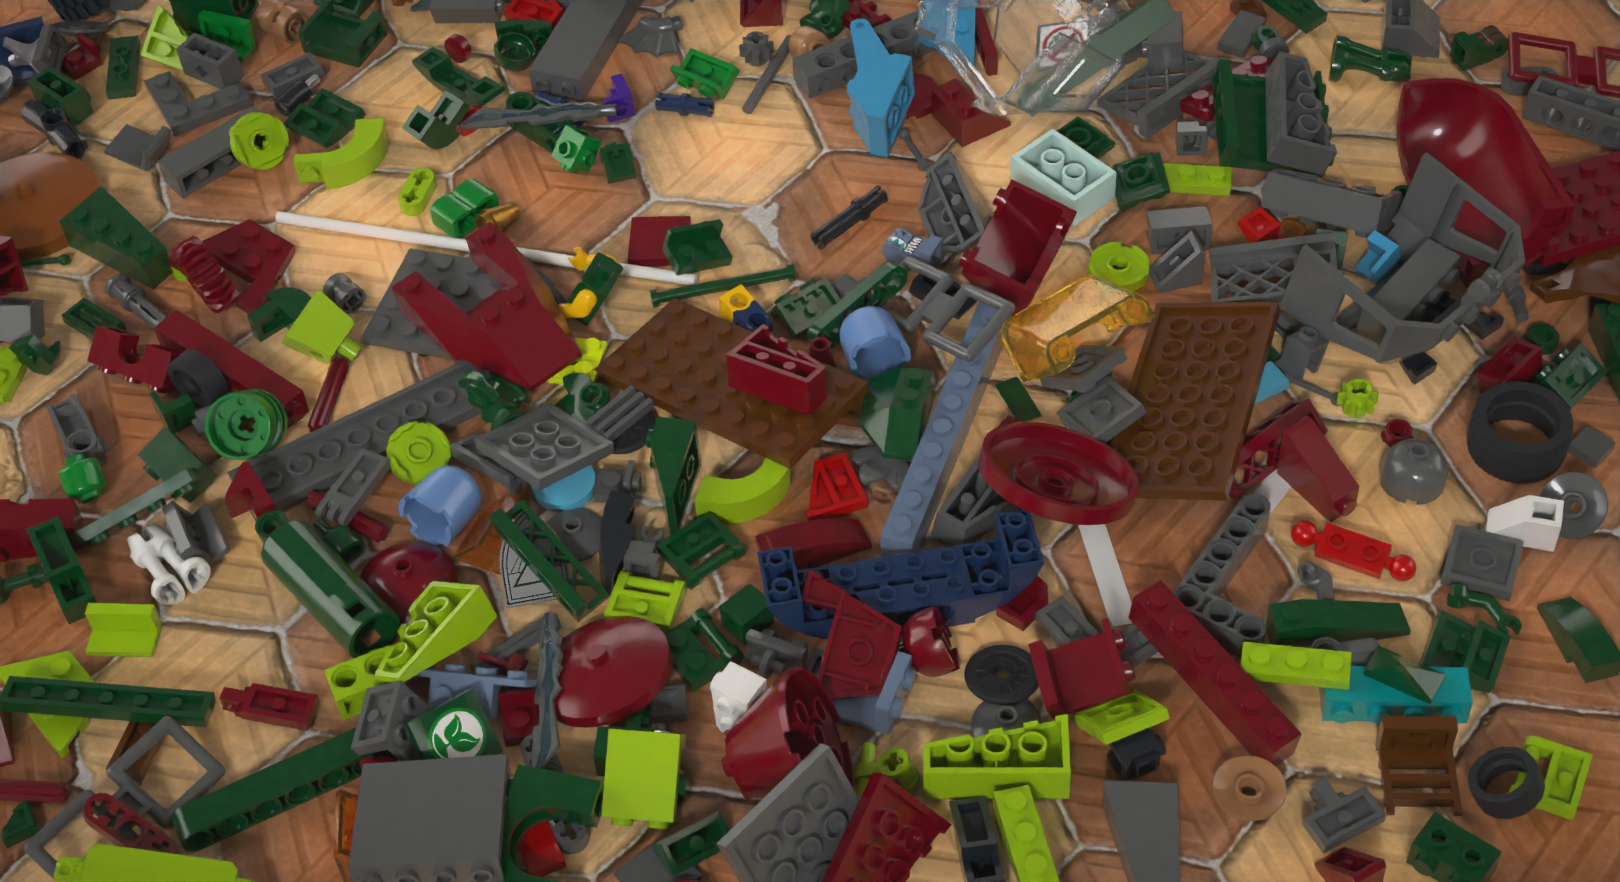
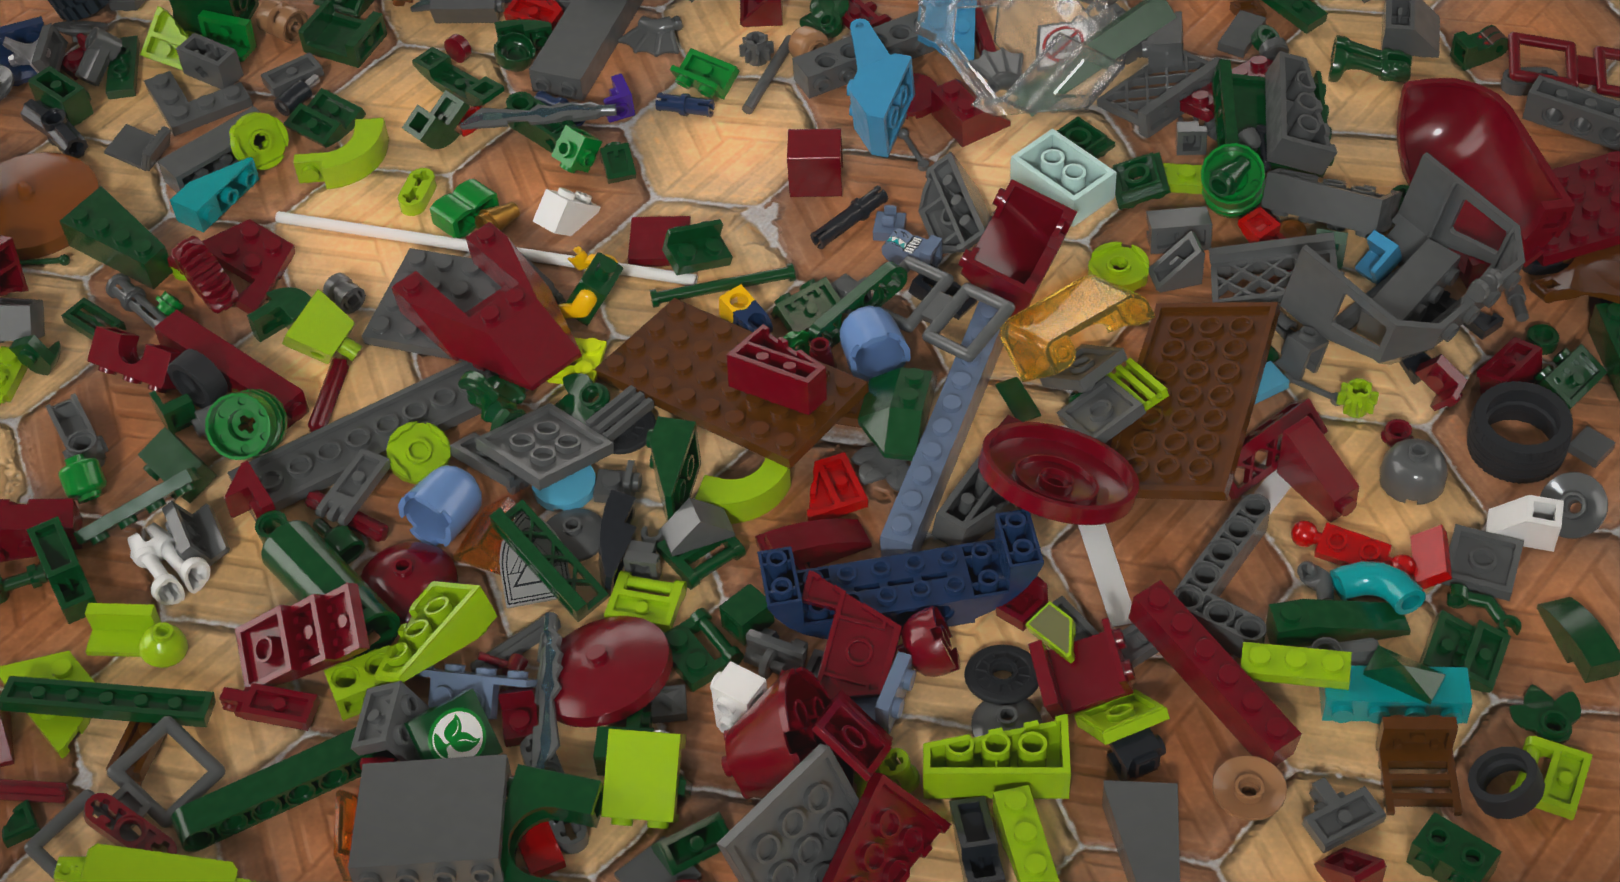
none -> dark grey piece [75,26,122,86]
none -> lime brick [139,622,188,668]
none -> green plate [155,291,185,316]
none -> teal slope [170,157,259,233]
none -> dark red slope [235,582,370,687]
none -> white slope [533,187,601,236]
none -> dark grey slope [661,497,735,556]
none -> green plate [783,330,810,355]
none -> dark red piece [787,128,843,197]
none -> dark red slope [811,690,893,782]
none -> sand blue tile [873,205,907,241]
none -> dark grey arm [969,47,1025,94]
none -> olive tile [1025,601,1076,664]
none -> lime tile [1105,357,1169,411]
none -> green wheel [1201,143,1265,218]
none -> dark green cone [1209,156,1251,197]
none -> dark grey hinge [1238,127,1261,152]
none -> black hinge [1256,125,1272,173]
none -> teal cylinder [1330,561,1426,615]
none -> red tile [1410,524,1452,590]
none -> dark red bracket [1415,354,1468,411]
none -> dark green plate [1509,684,1581,744]

